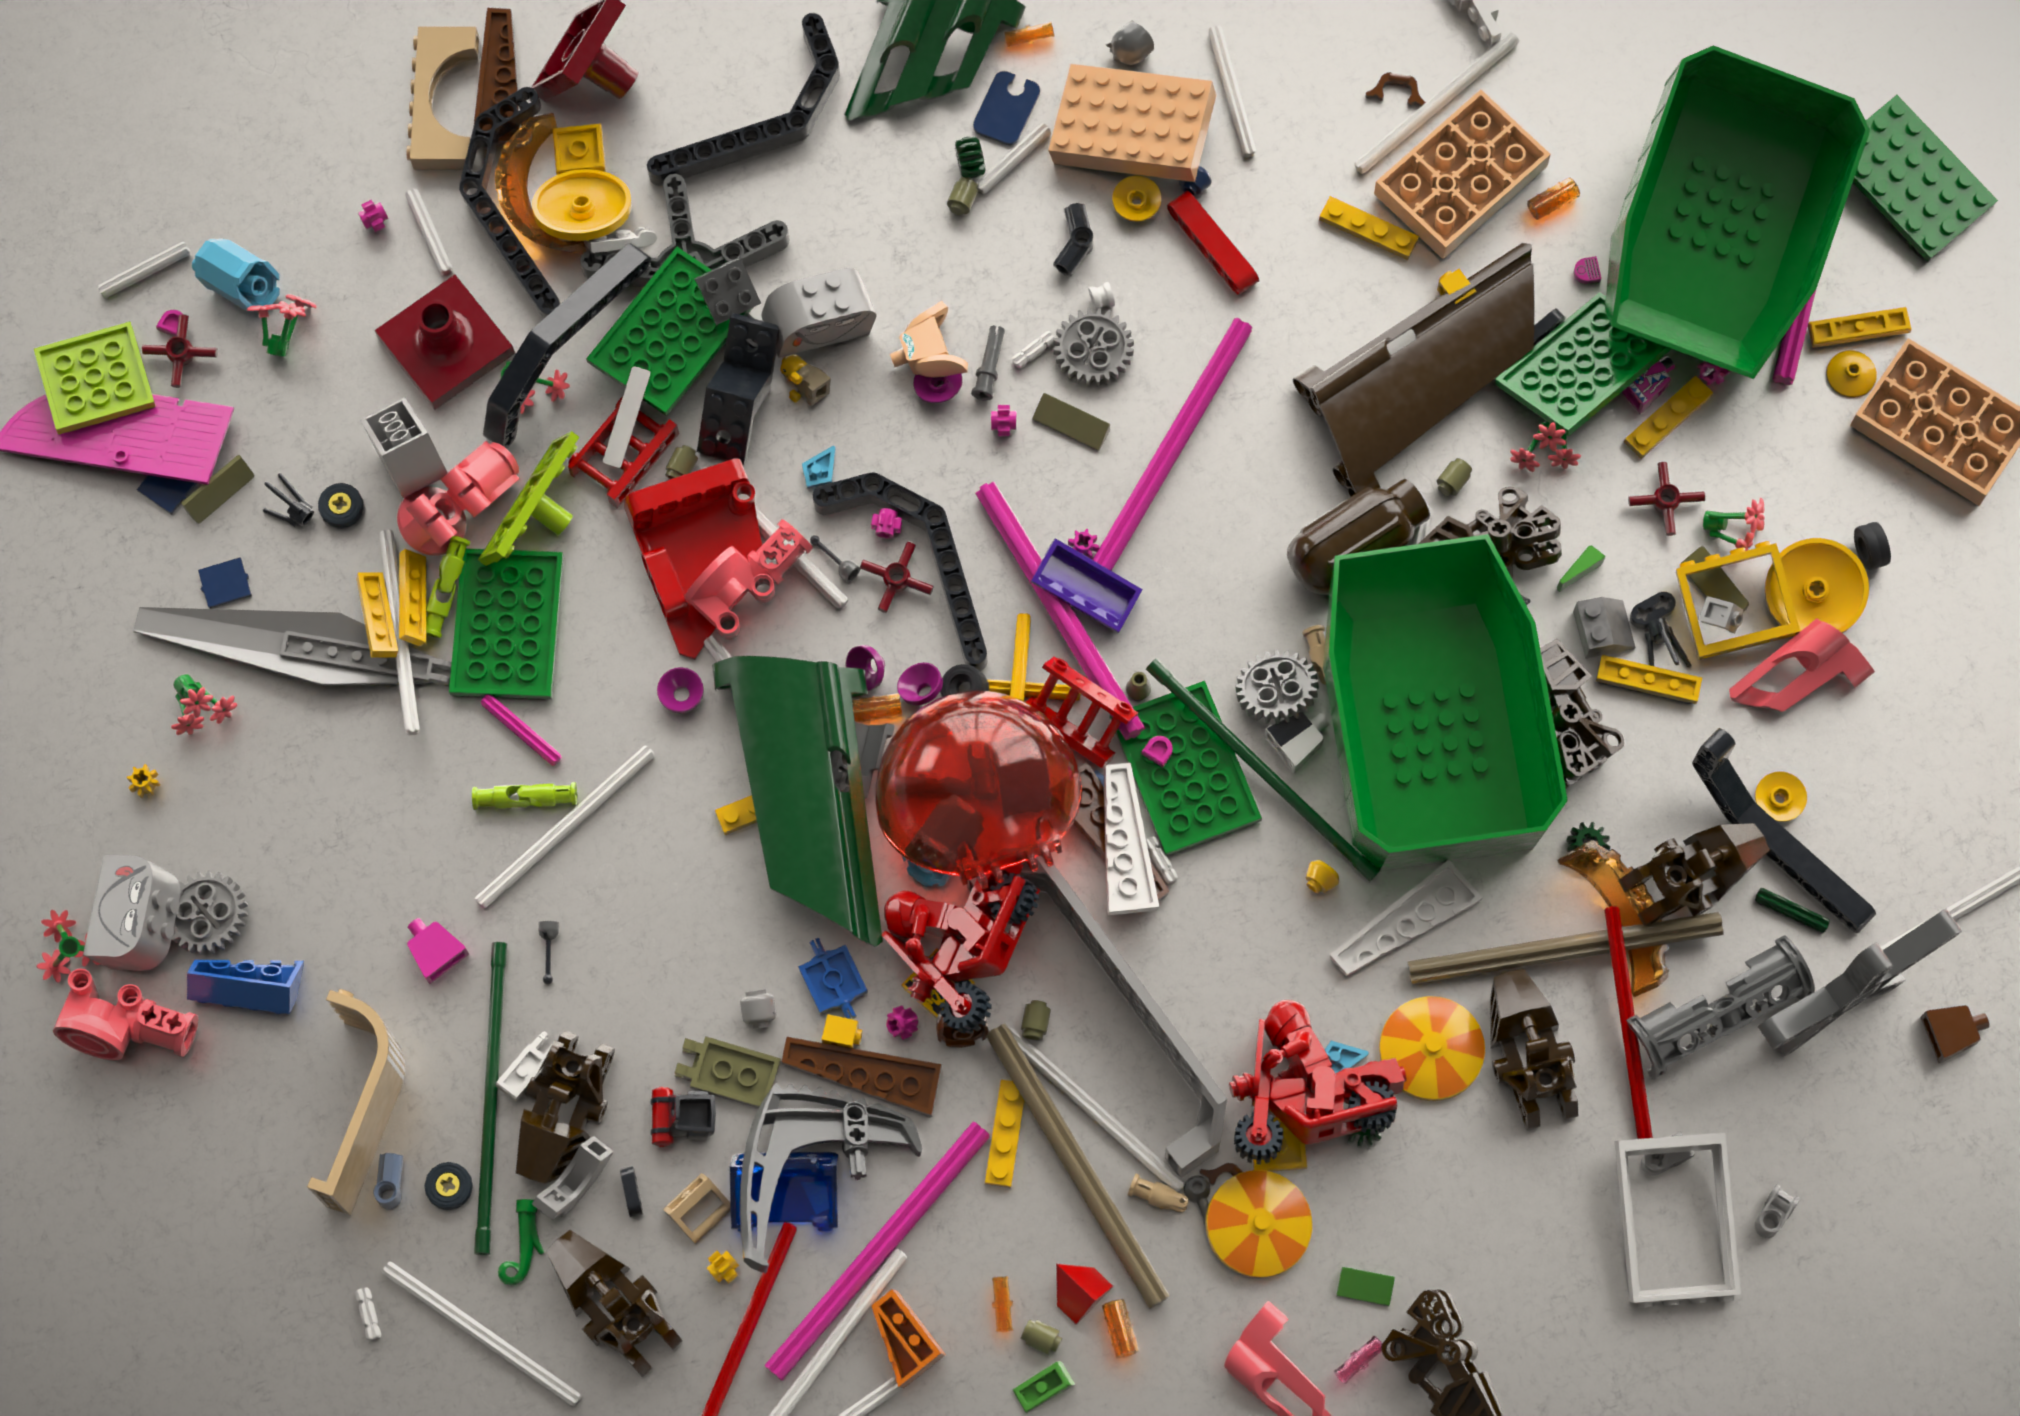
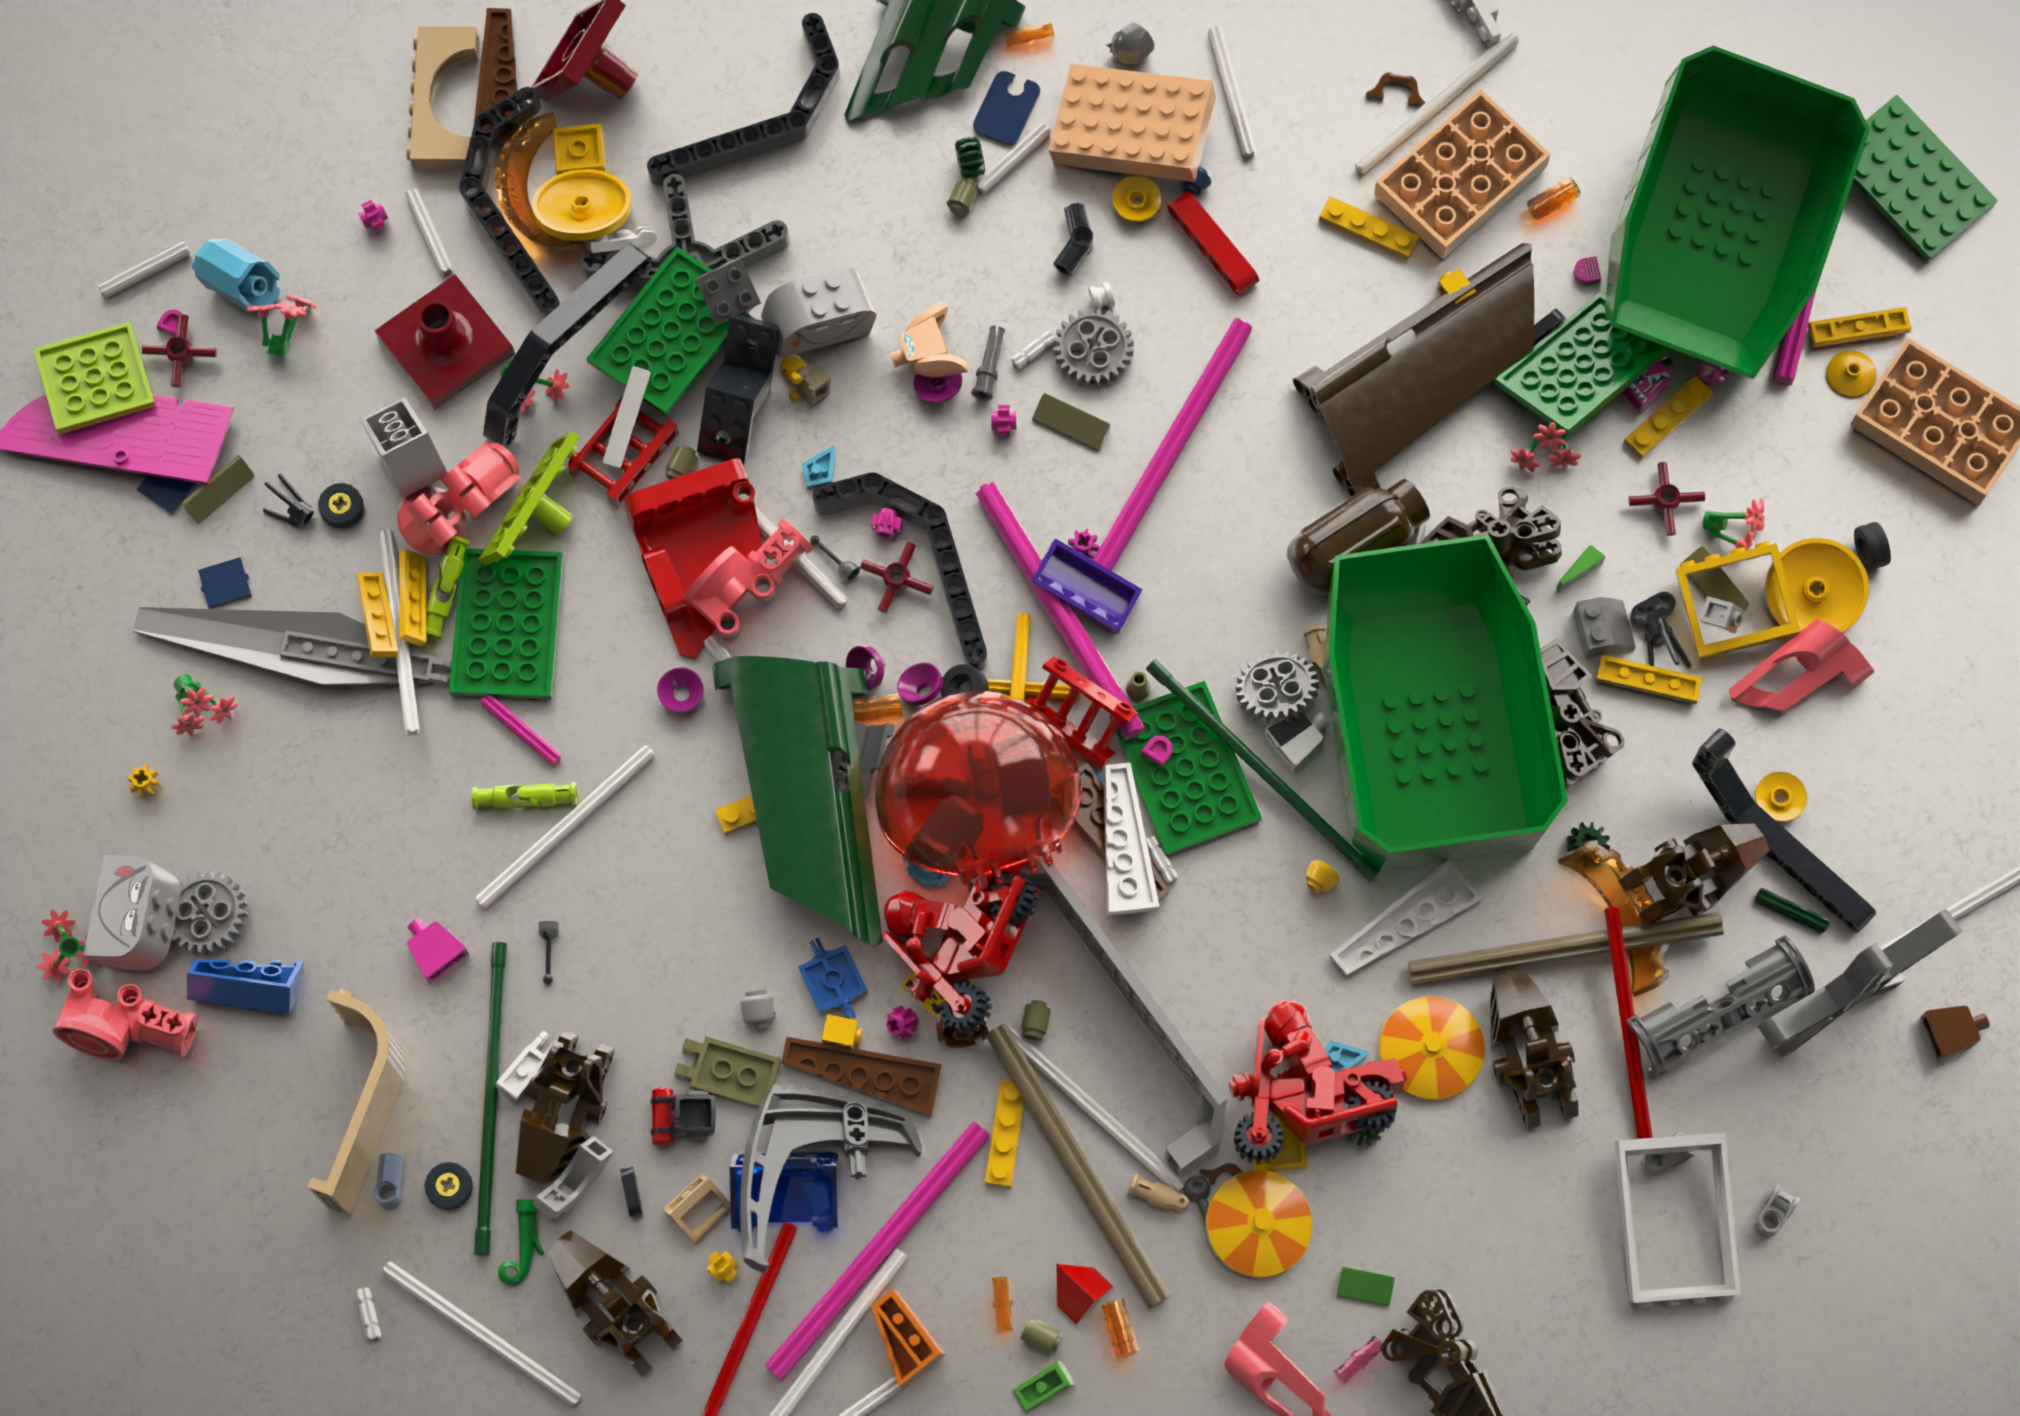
olive brick [1436,458,1472,496] -> none

